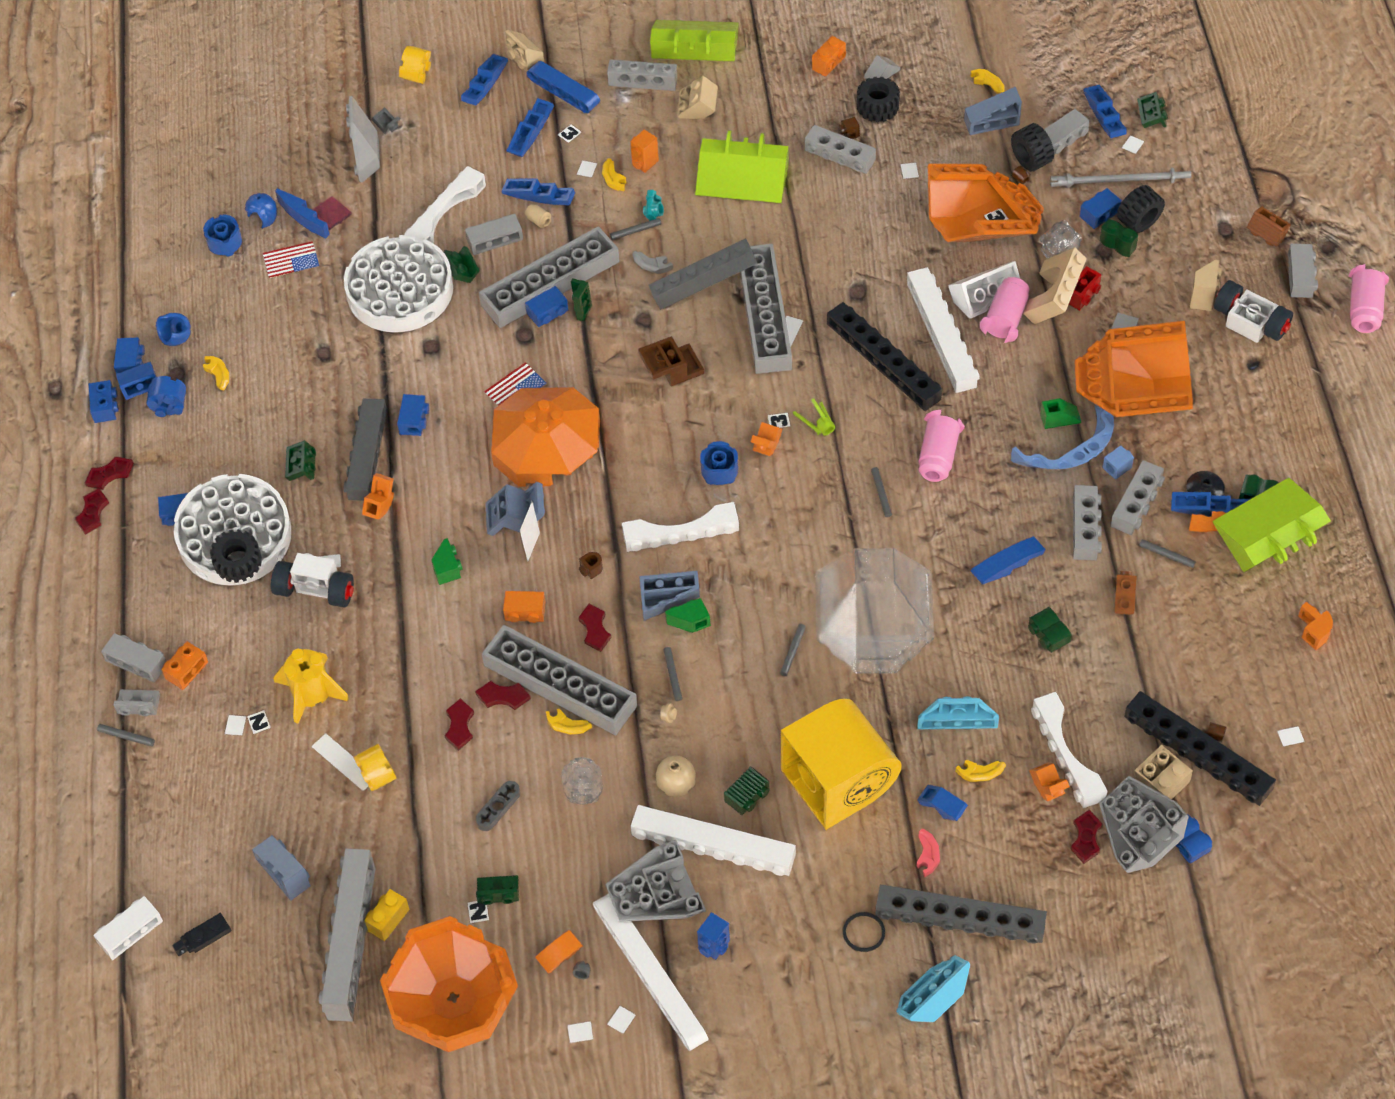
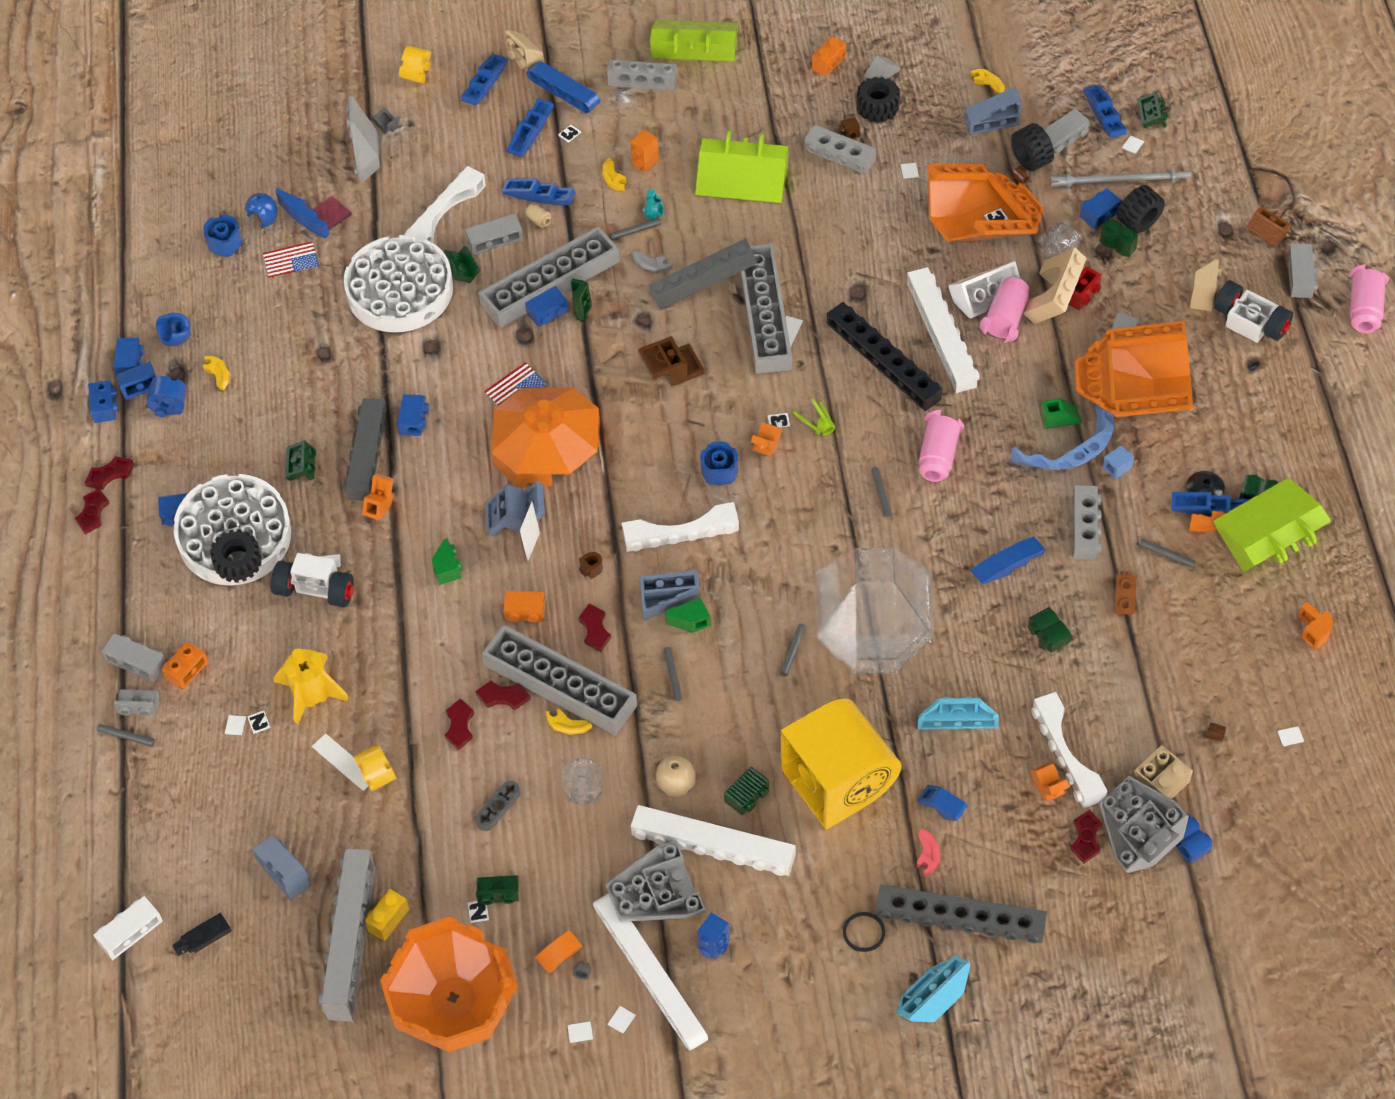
white sticker [577,161,597,177] -> none
tan plate [660,703,677,723] -> none
tan slope [677,76,718,119] -> none
yellow piece [955,760,1006,782] -> none
light grey brick [1111,460,1165,535] -> none
black brick [1124,691,1276,806] -> none

